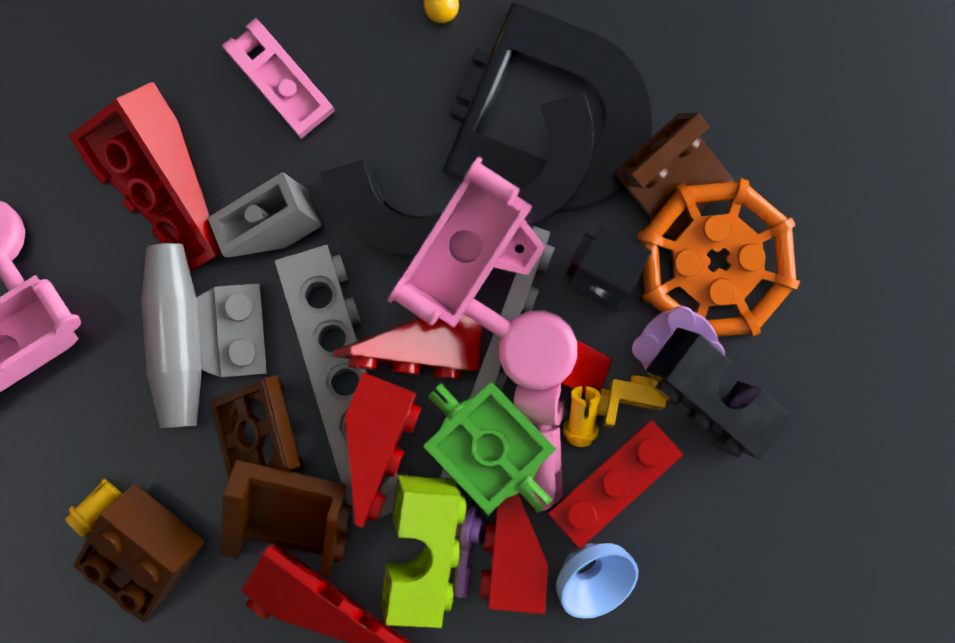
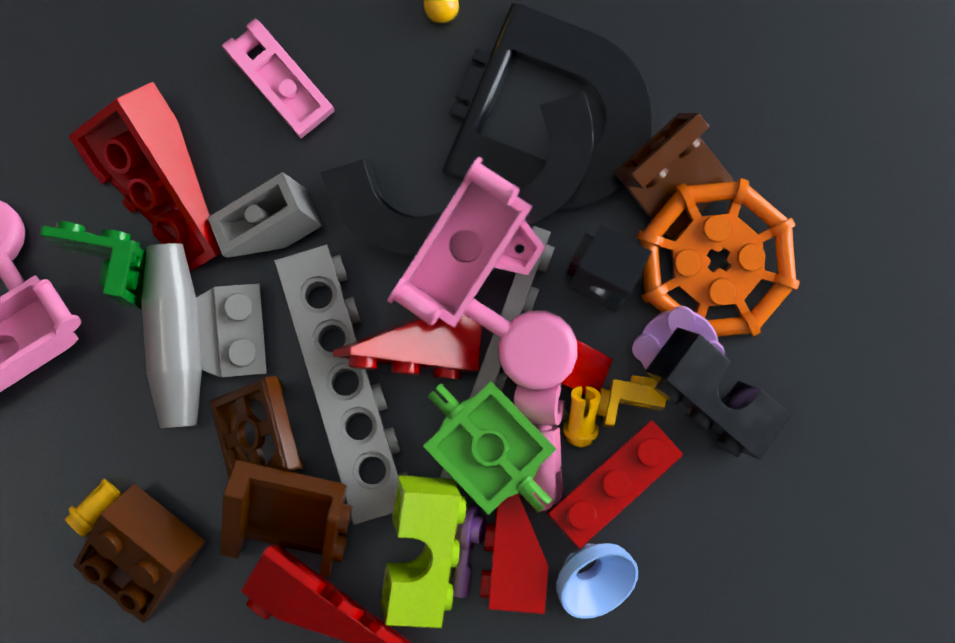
red slope [345,372,422,527] -> none
none -> green bracket [40,221,146,310]

